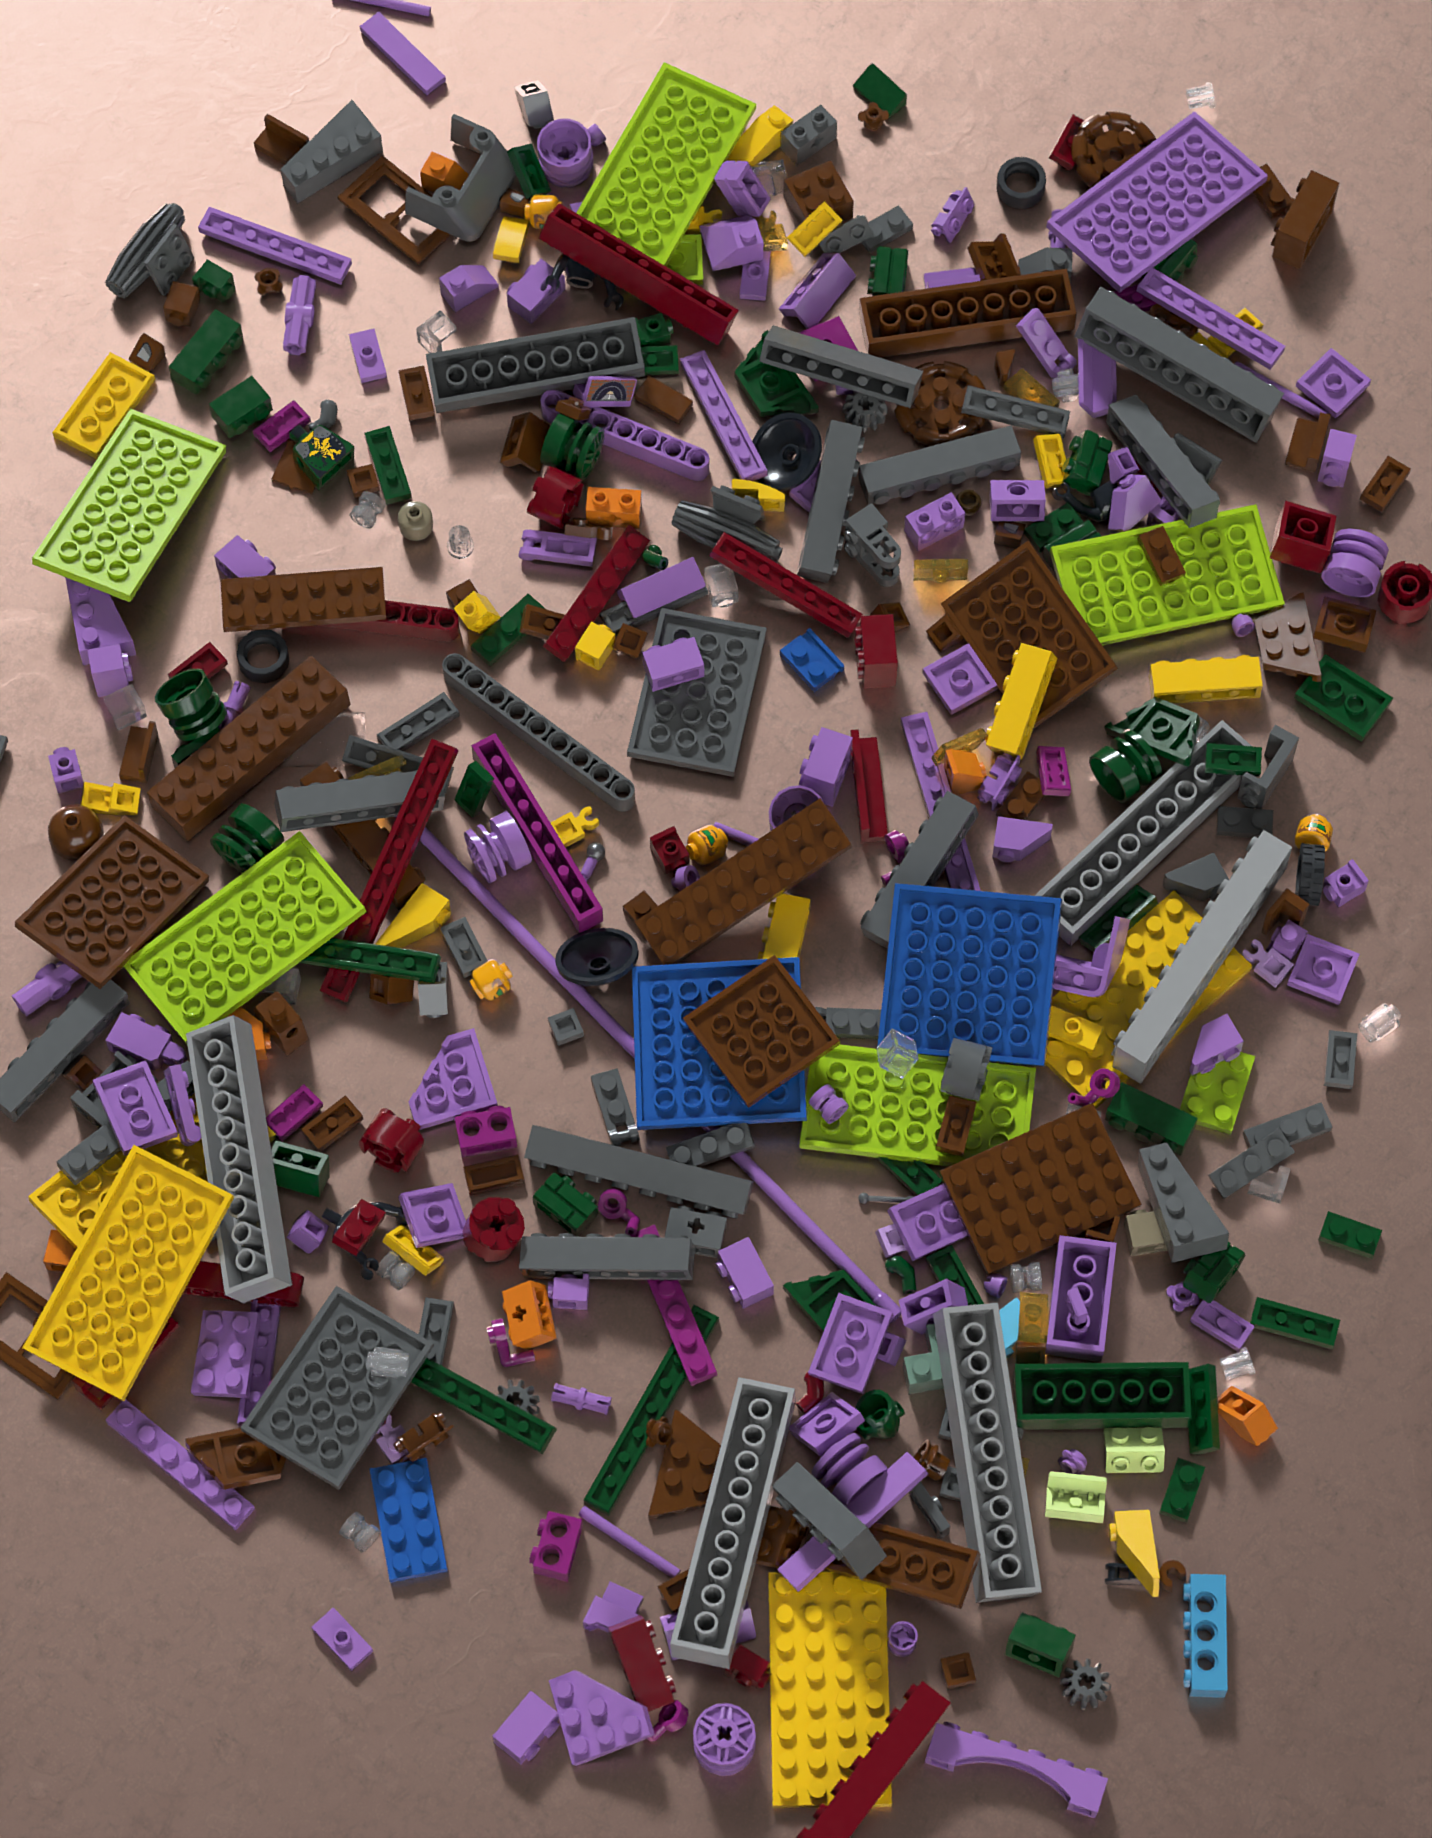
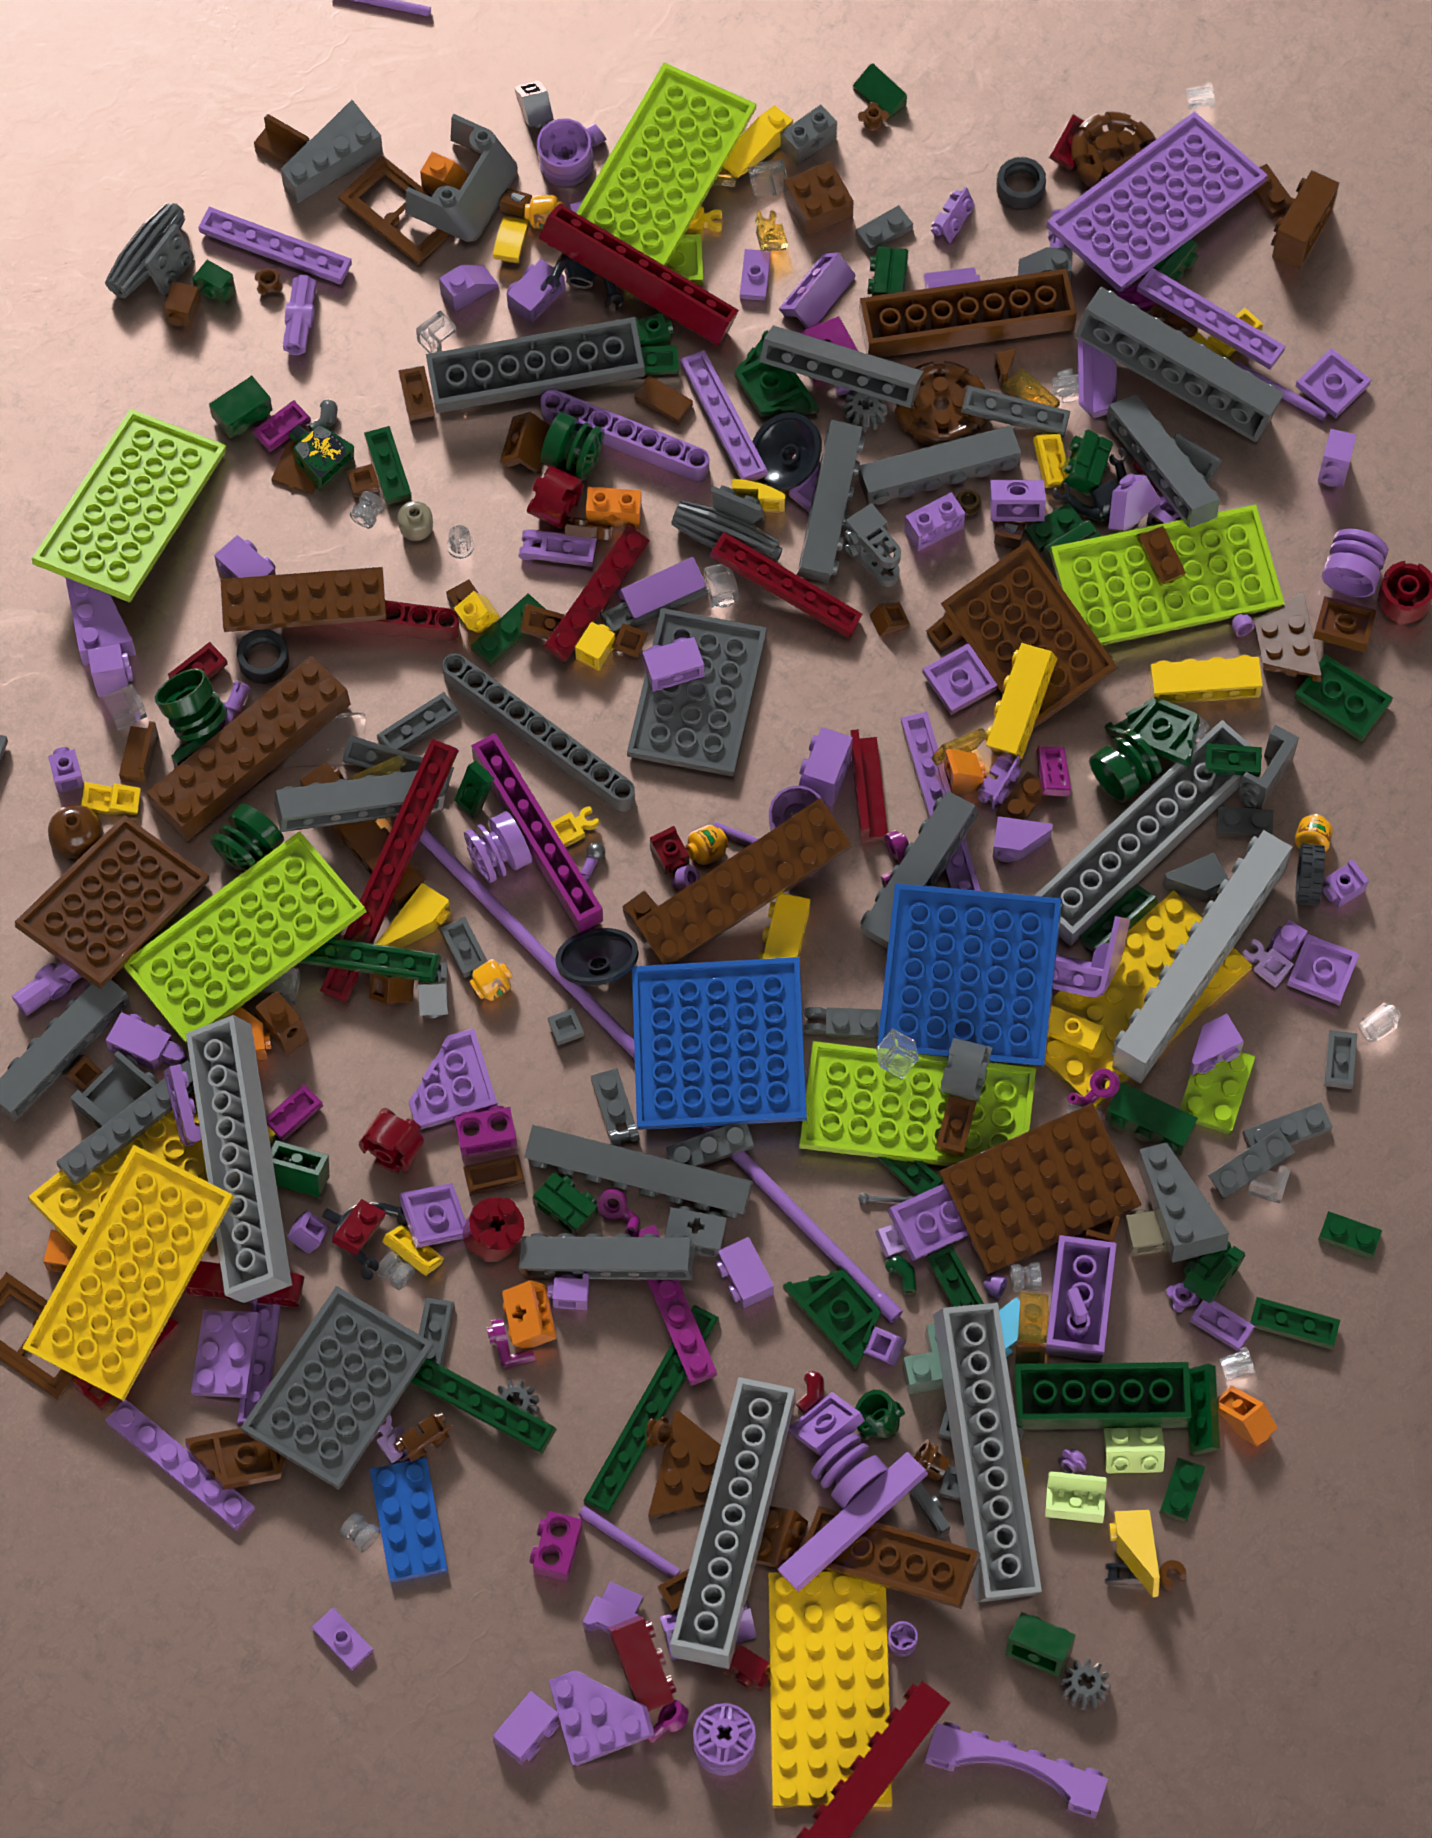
yellow tile [52,352,155,460] -> none
medium lavender plate [93,1061,178,1156] -> none
reddish brown slope [129,333,166,373] -> none
dark green brick [168,309,243,395] -> none
reddish brown plate [301,1095,364,1152] -> none
medium lavender plate [349,328,387,383] -> none
medium lavender tile [360,12,446,96] -> none
clear brick [366,1347,410,1379] -> none
dark green plate [507,143,551,199] -> none
medium lavender pin [551,1383,612,1415] -> none
reddish brown plate [555,397,592,420] -> none
panel [573,376,637,407] -> none
dark green arm [642,544,669,570] -> none
reddish brown plate [683,955,840,1108] -> none
medium lavender slope [699,214,763,271] -> none
medium lavender brick [714,161,771,217] -> none
dark grey wedge [772,1462,887,1580] -> none
blue plate [780,628,845,692] -> none
yellow plate [787,201,843,257] -> none
medium lavender plate [808,1293,893,1394] -> none
medium lavender wheel [809,1084,849,1124] -> none
dark grey hinge [819,214,874,253] -> none
dark red brick [854,614,898,689] -> none
medium lavender brick [899,1279,968,1334] -> none
clear yellow plate [913,559,968,583] -> none
reddish brown plate [940,1652,976,1690] -> none
reddish brown bracket [967,233,1021,281] -> none
medium lavender plate [1016,308,1077,382] -> none
medium lavender slope [1108,447,1139,484] -> none
dark azure brick [1183,1574,1228,1698] -> none
reddish brown panel [1261,888,1309,935] -> none
dark red brick [1270,500,1337,574] -> none
reddish brown panel [1285,412,1331,472] -> none
reddish brown plate [1359,456,1411,512] -> none

